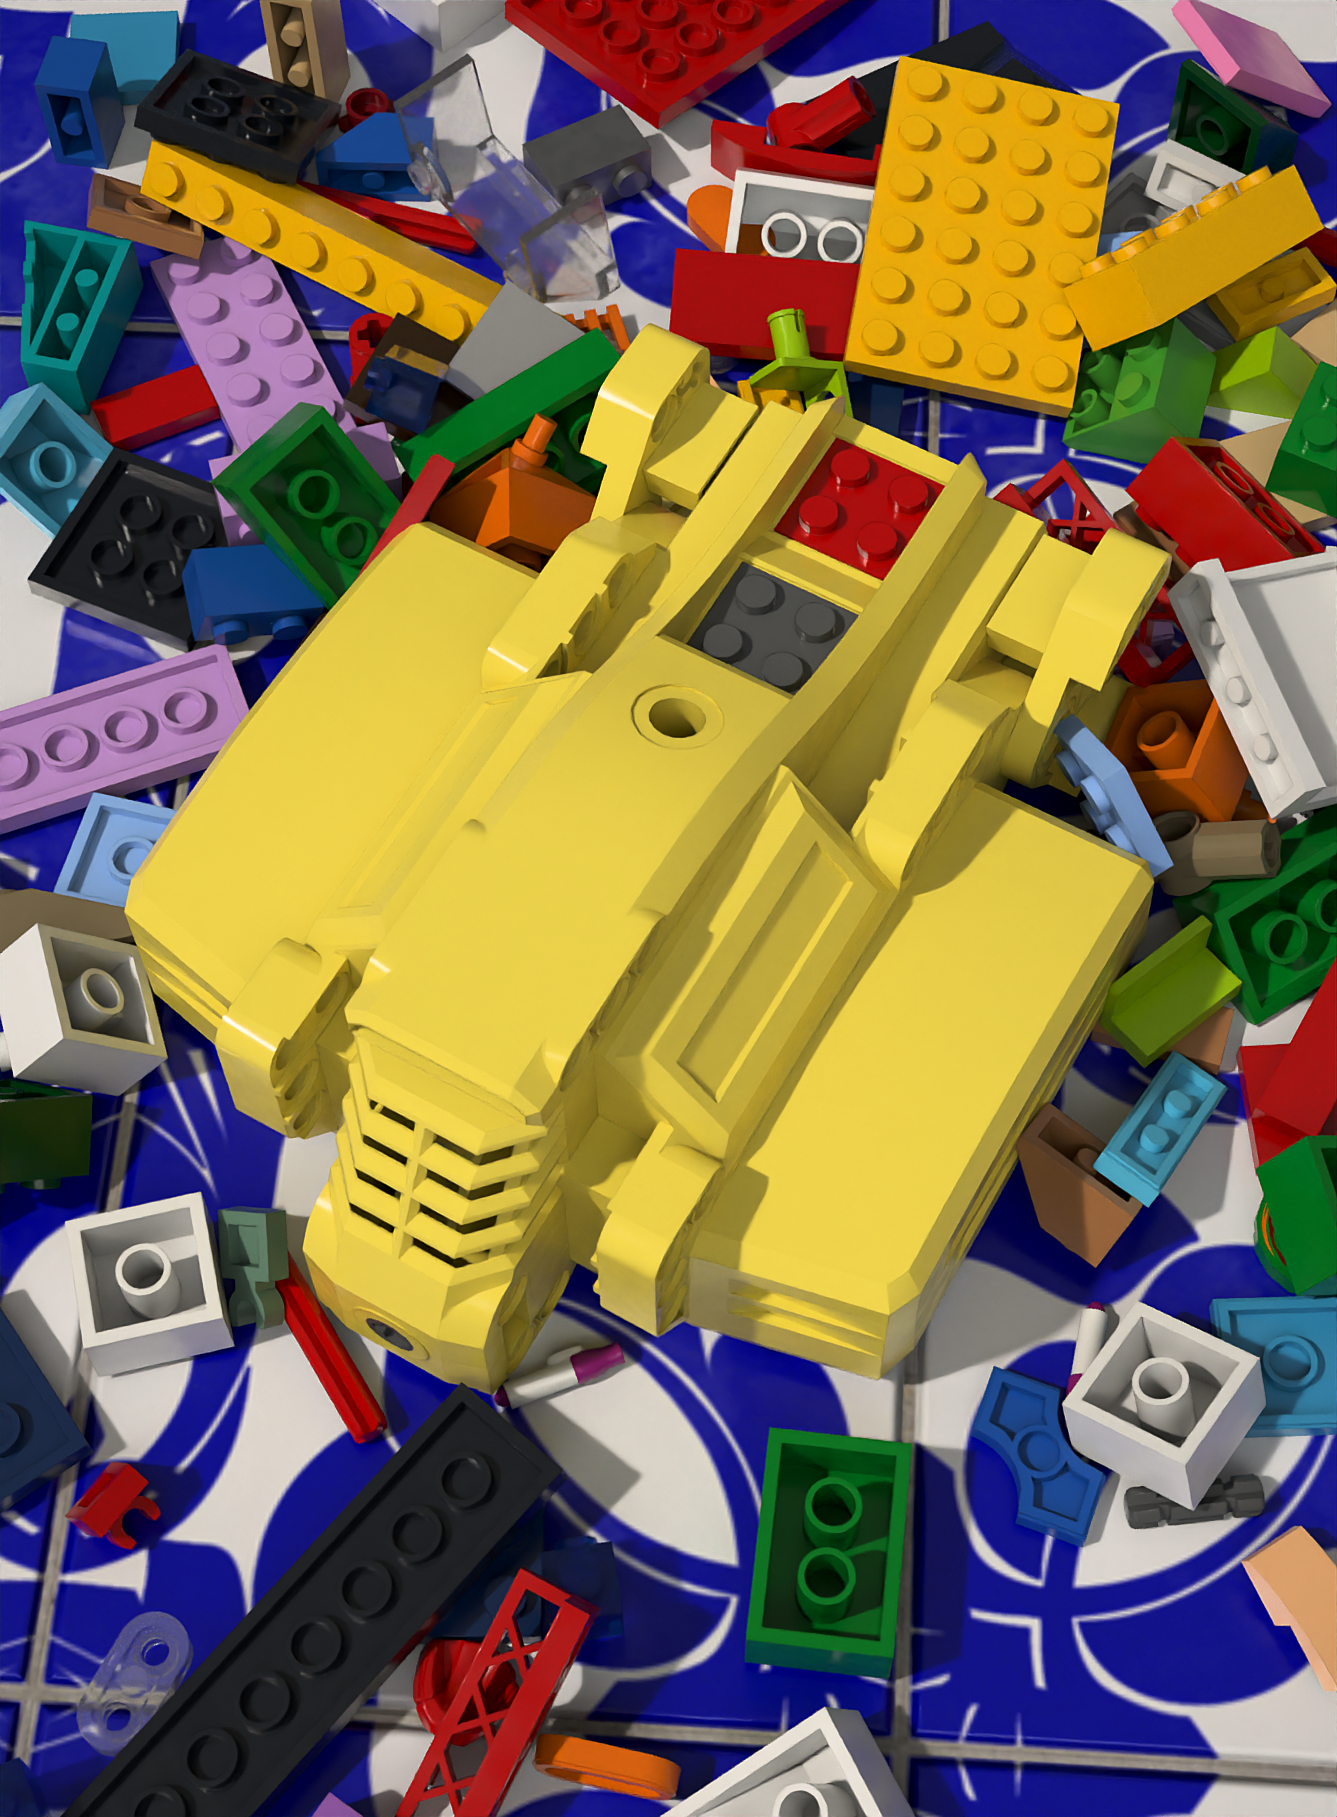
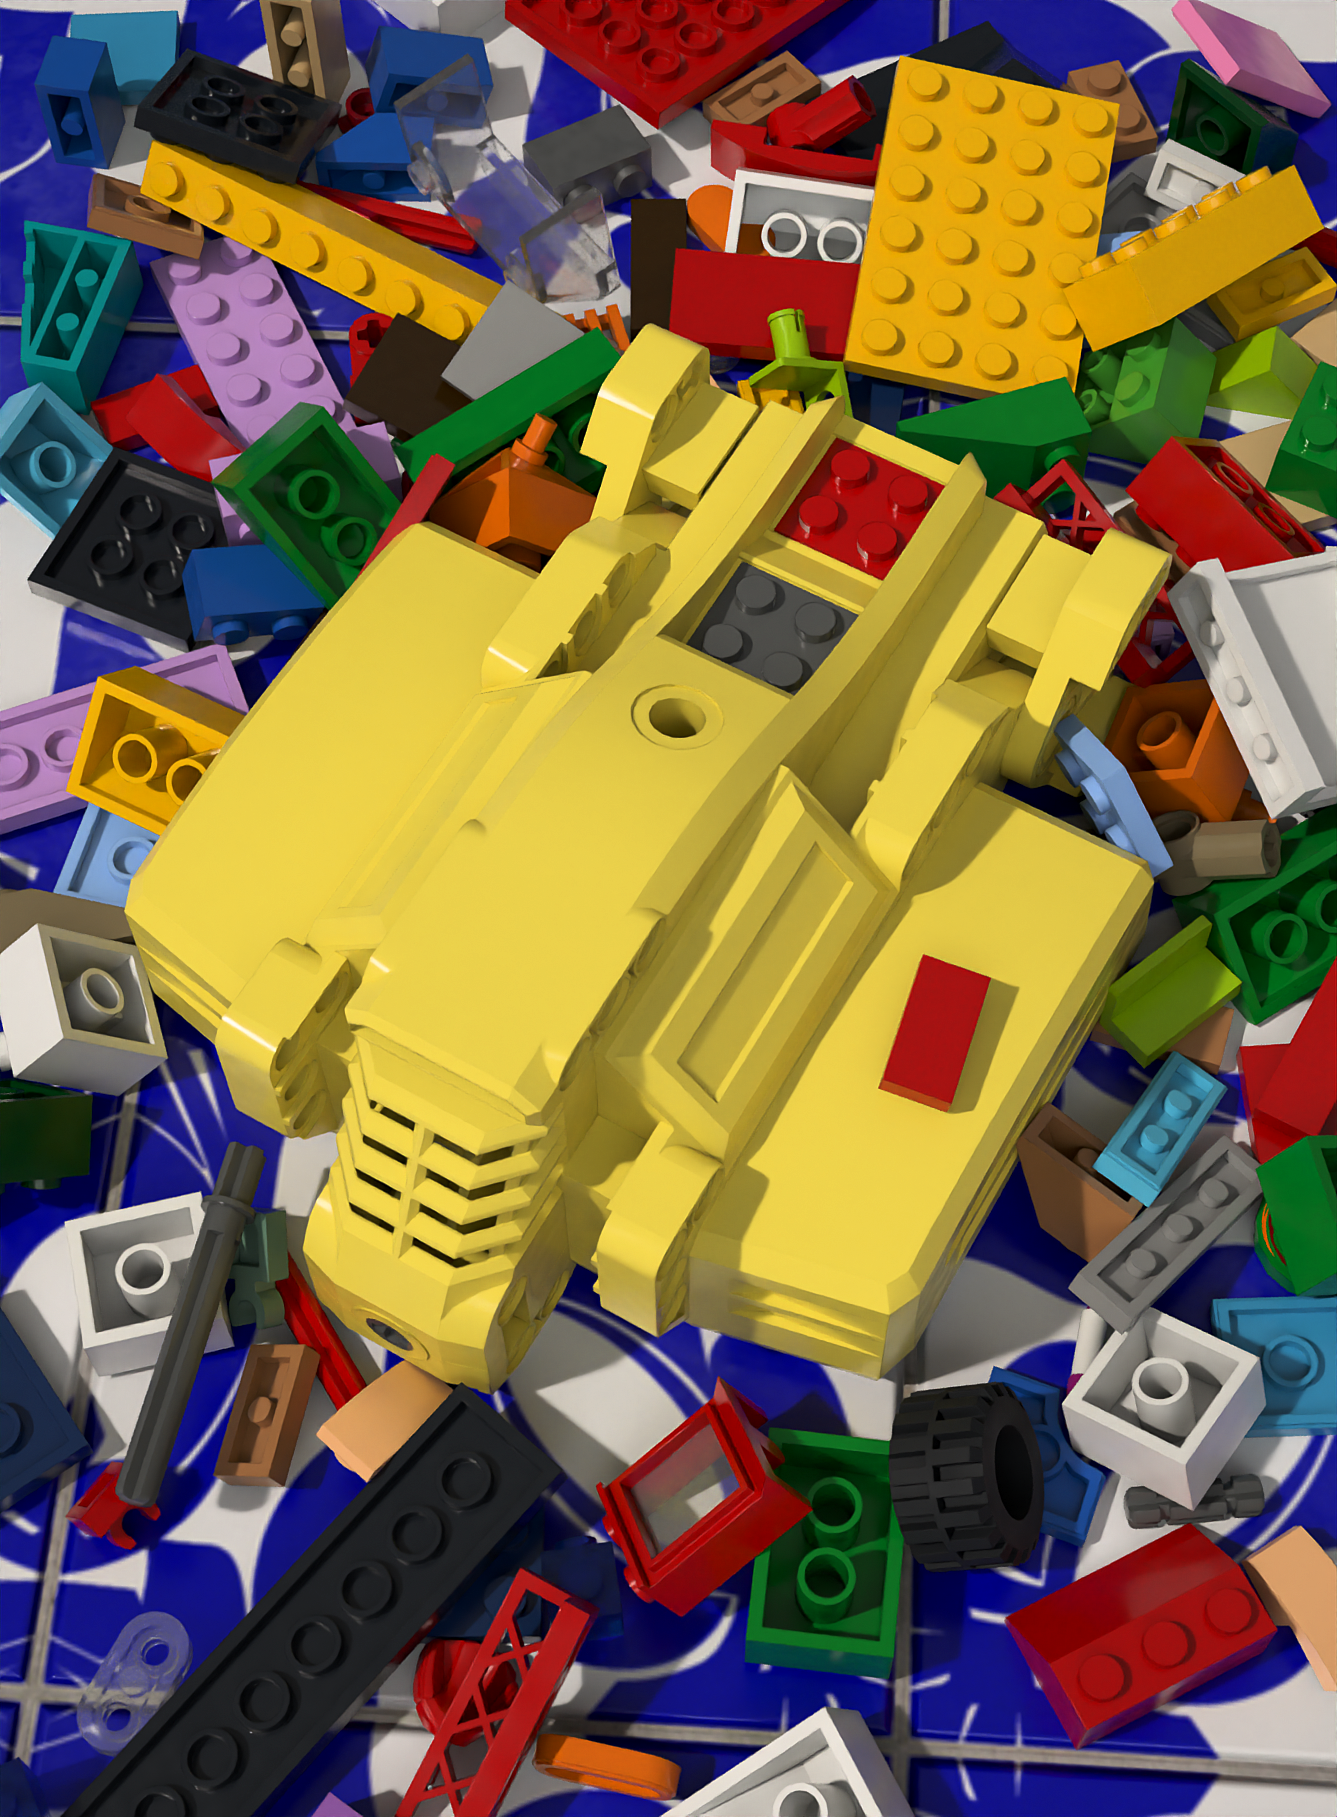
clear blue brick [363,344,451,434] -> none
piece [494,1342,625,1409] -> none
none -> yellow slope [66,666,245,836]
none -> dark grey axle [115,1142,266,1507]
none -> red slope [125,373,247,483]
none -> medium nougat plate [213,1344,321,1487]
none -> light nougat slope [316,1360,454,1482]
none -> blue brick [365,25,494,125]
none -> red window [595,1376,813,1617]
none -> dark brown tile [630,198,687,342]
none -> medium nougat plate [703,51,821,127]
none -> red tile [878,954,991,1113]
none -> black tyre [889,1382,1044,1572]
none -> green slope [895,377,1092,514]
none -> red slope [1004,1523,1278,1751]
none -> medium nougat plate [1067,60,1158,163]
none -> light grey plate [1068,1134,1264,1335]

